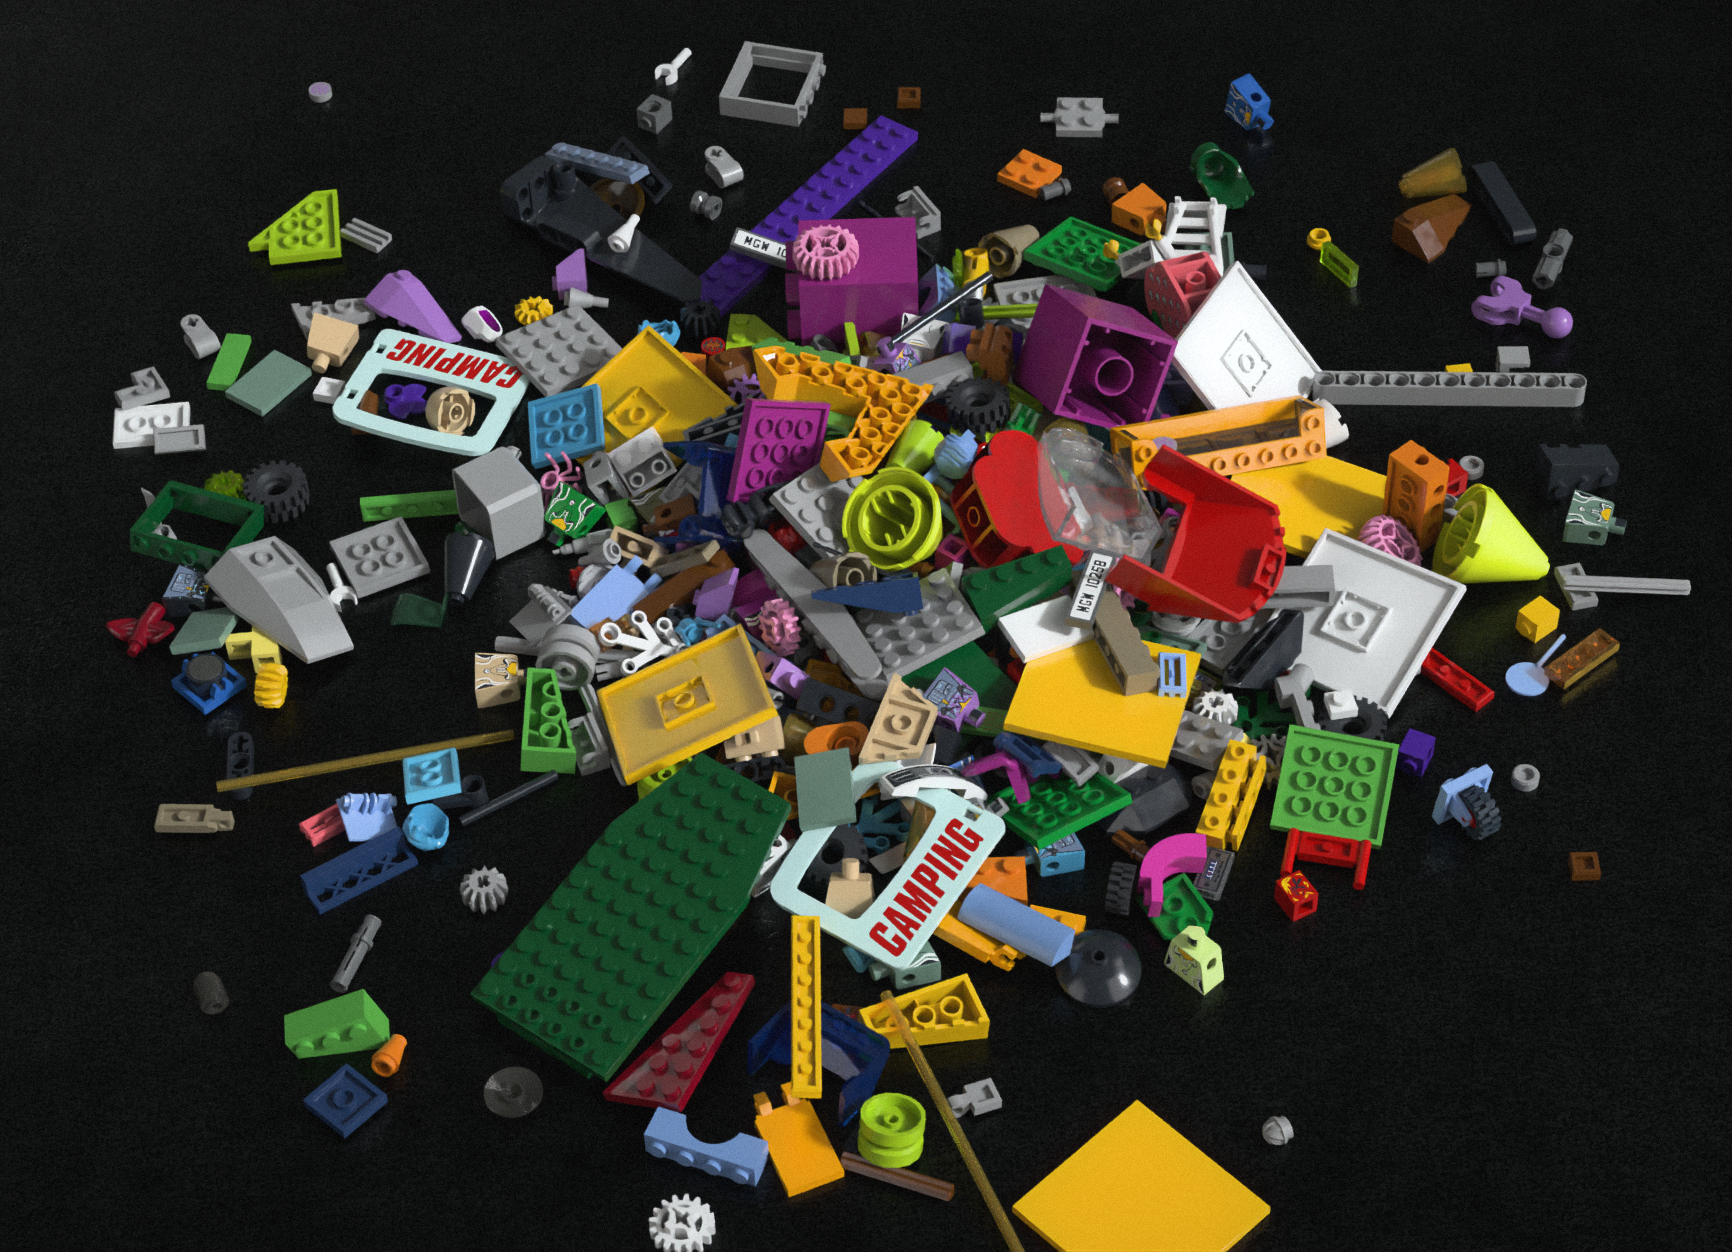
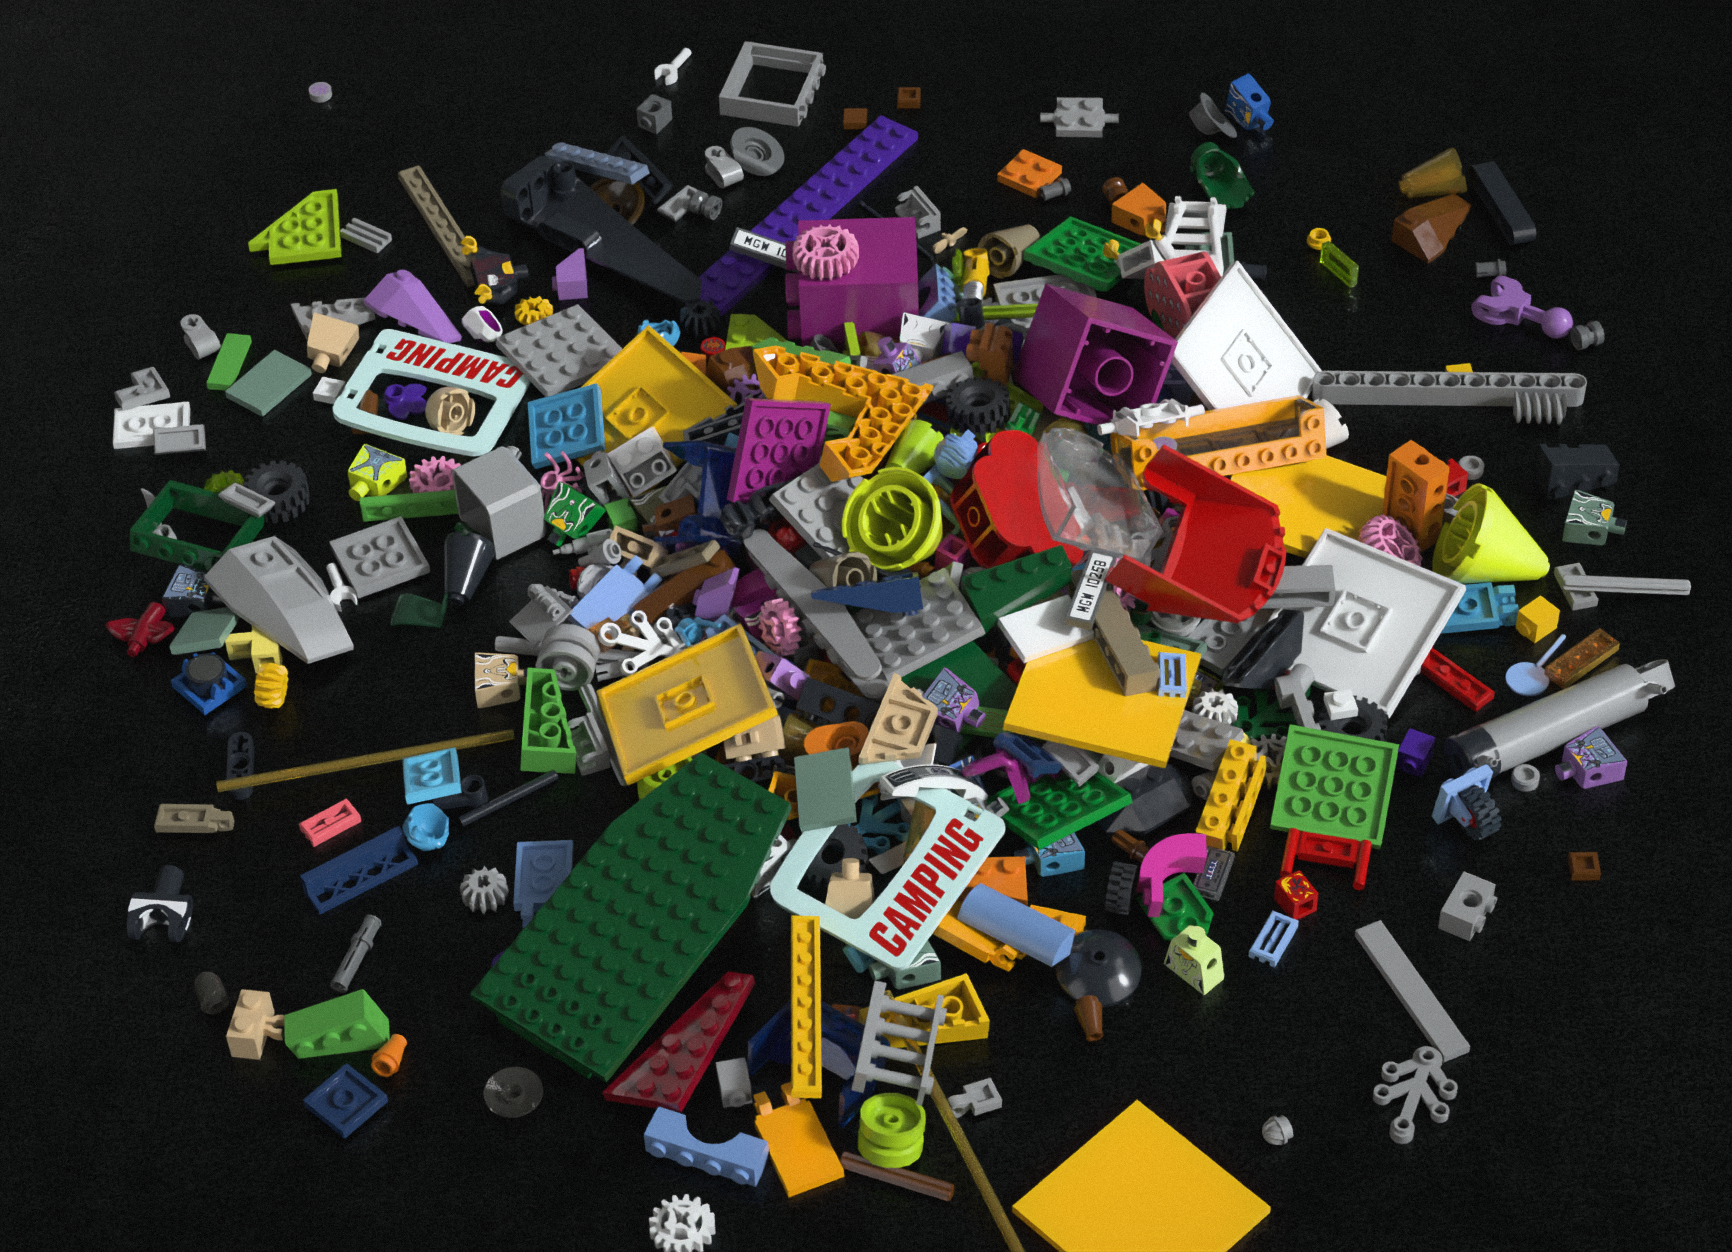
light blue hinge [336,793,397,841] -> none
light grey cone [564,287,609,309] -> none
white cone [608,214,640,253] -> none
black piece [876,271,993,354] -> none
light grey panel [1495,346,1530,373] -> none
dark grey piece [1532,228,1573,290] -> none
none -> black connector [127,865,193,942]
none -> light grey tile [219,483,275,518]
none -> tan brick [226,989,285,1060]
none -> neon yellow torso [348,444,407,501]
none -> dark tan tile [398,166,475,288]
none -> bright pink gear [409,456,461,493]
none -> torso [461,236,529,306]
none -> medium blue tile [514,840,574,929]
none -> light grey tile [657,185,698,222]
none -> light grey brick [716,1057,752,1108]
none -> dark grey hat [730,127,784,176]
none -> light grey fence [852,981,947,1106]
none -> tan piece [932,227,967,254]
none -> reddish brown cone [1074,995,1103,1041]
none -> white plate [1097,399,1205,436]
none -> dark grey piece [1189,93,1237,138]
none -> light blue tile [1249,911,1299,967]
none -> light grey tile [1355,920,1470,1062]
none -> light grey plant [1373,1046,1458,1144]
none -> light grey brick [1438,872,1497,941]
none -> dark azure tile [1440,582,1519,634]
none -> light grey piece [1444,659,1675,779]
none -> light grey piece [1513,392,1567,425]
none -> torso [1555,726,1627,789]
none -> dark grey wheel [1570,321,1604,350]

